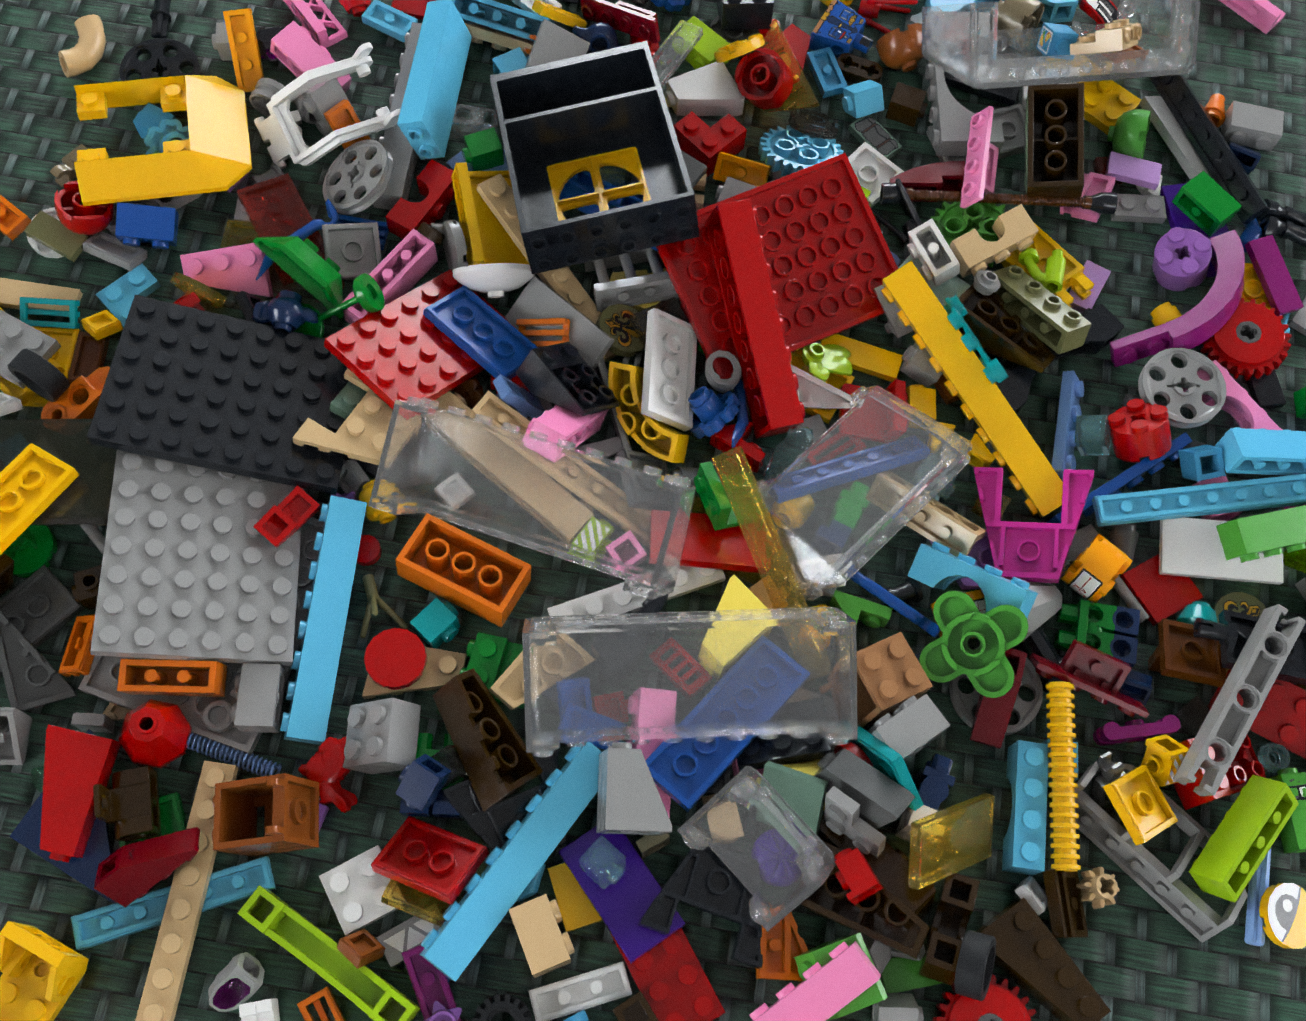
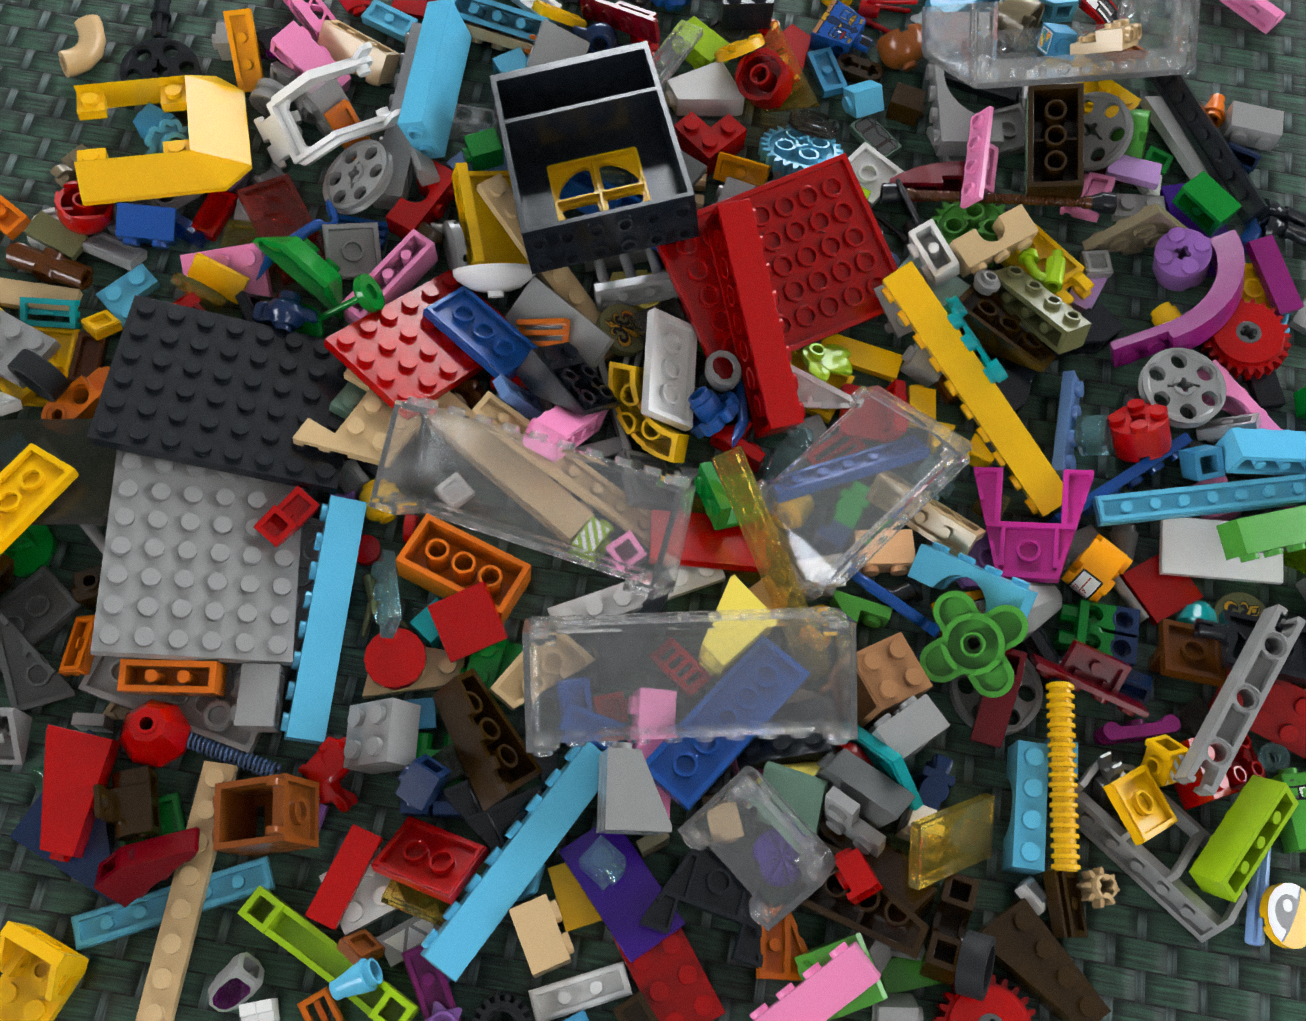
none -> reddish brown piece [5,241,94,291]
none -> clear blue tile [175,215,207,248]
none -> yellow tile [186,253,250,304]
none -> red tile [188,191,238,242]
none -> light grey tile [270,61,297,86]
none -> red tile [305,824,383,931]
none -> tan brick [317,20,400,86]
none -> medium azure cone [329,958,383,1001]
none -> clear light blue plate [371,550,402,639]
none -> red tile [403,514,420,543]
none -> dark azure tile [404,697,437,732]
none -> light grey slope [410,148,440,187]
none -> red tile [427,581,509,663]
none -> light nougat brick [849,529,916,577]
none -> light grey tile [1079,250,1114,279]
none -> dark tan plate [1082,203,1188,255]
none -> light grey wedge [1084,92,1134,171]
none -> green tile [1143,145,1174,178]
none -> light grey plate [1196,413,1261,443]

